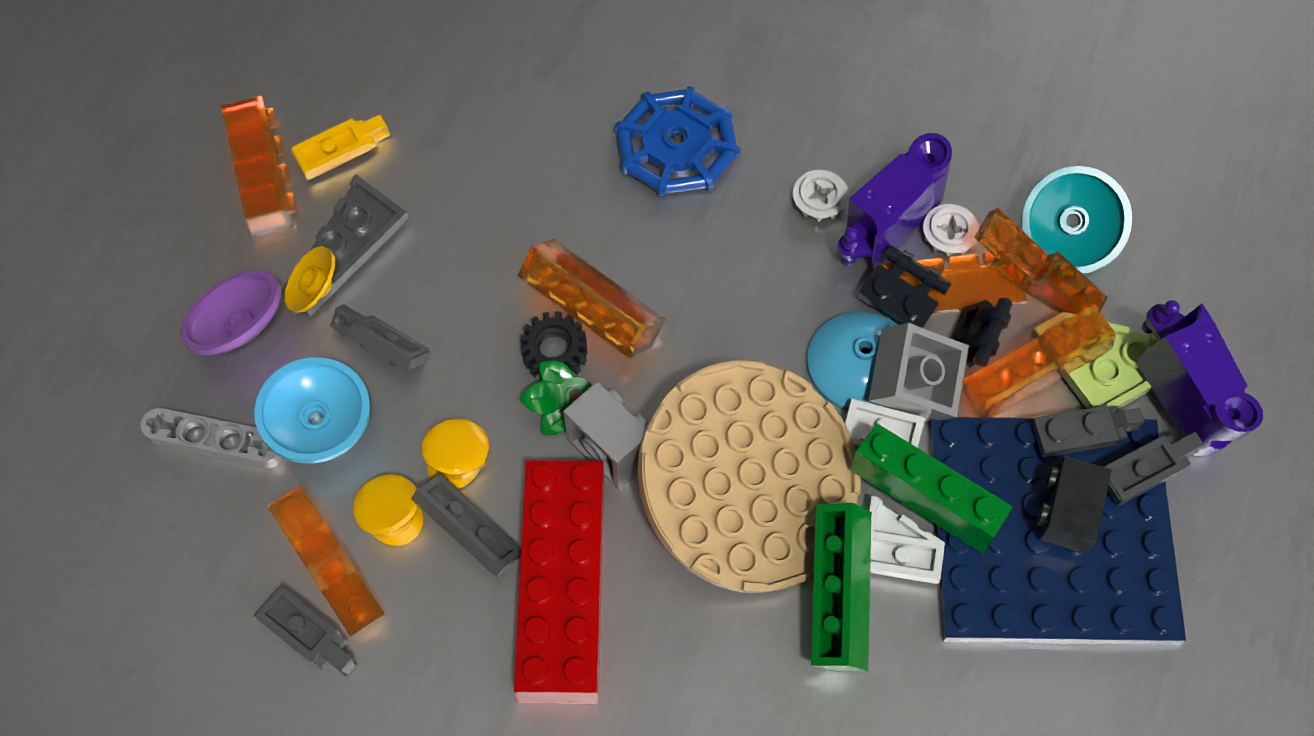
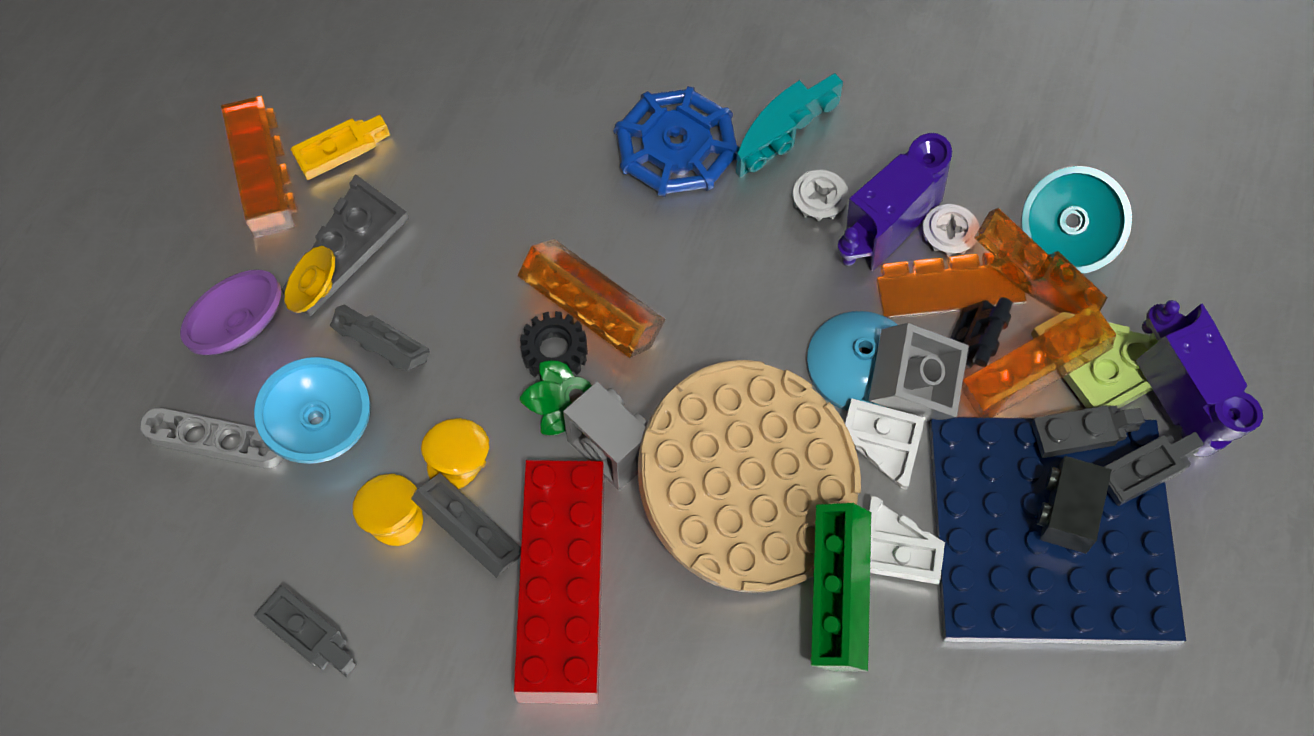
clear orange slope [267,485,385,637] -> none
green brick [850,422,1013,554] -> none
black plate [856,245,952,328] -> none
none -> teal slope [736,73,843,177]

